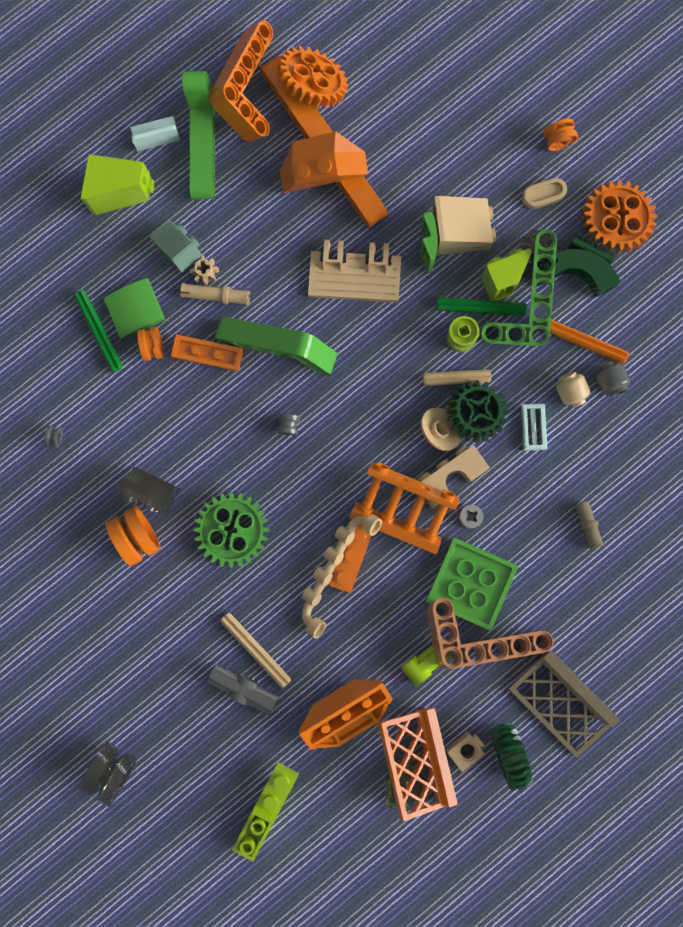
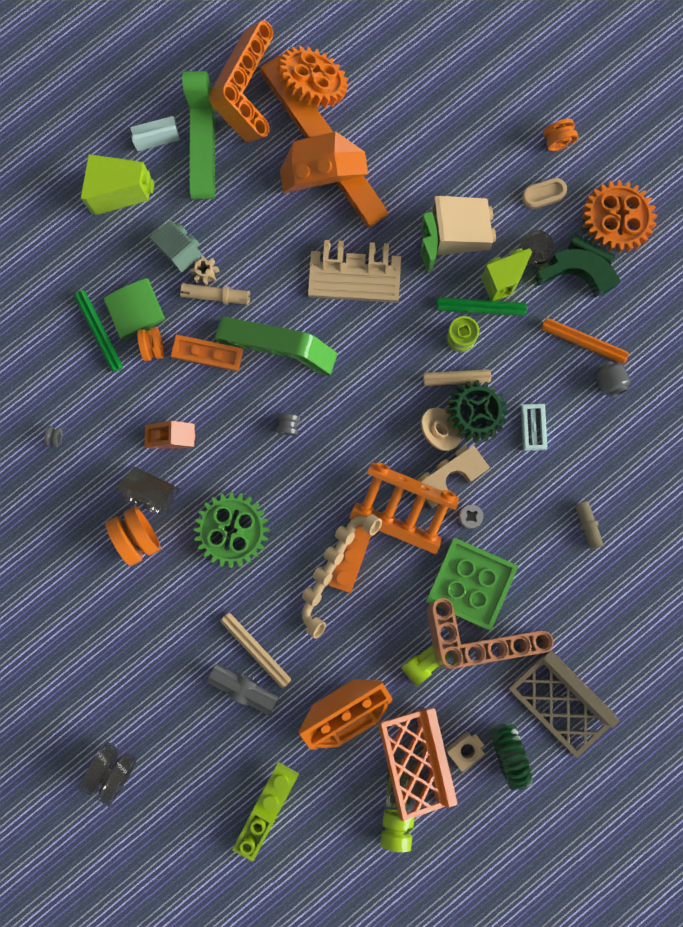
bright green beam [481,229,557,346] -> none
tan head [556,371,590,407] -> none
none -> orange slope [144,421,195,449]
none -> lime wheel [380,809,415,852]

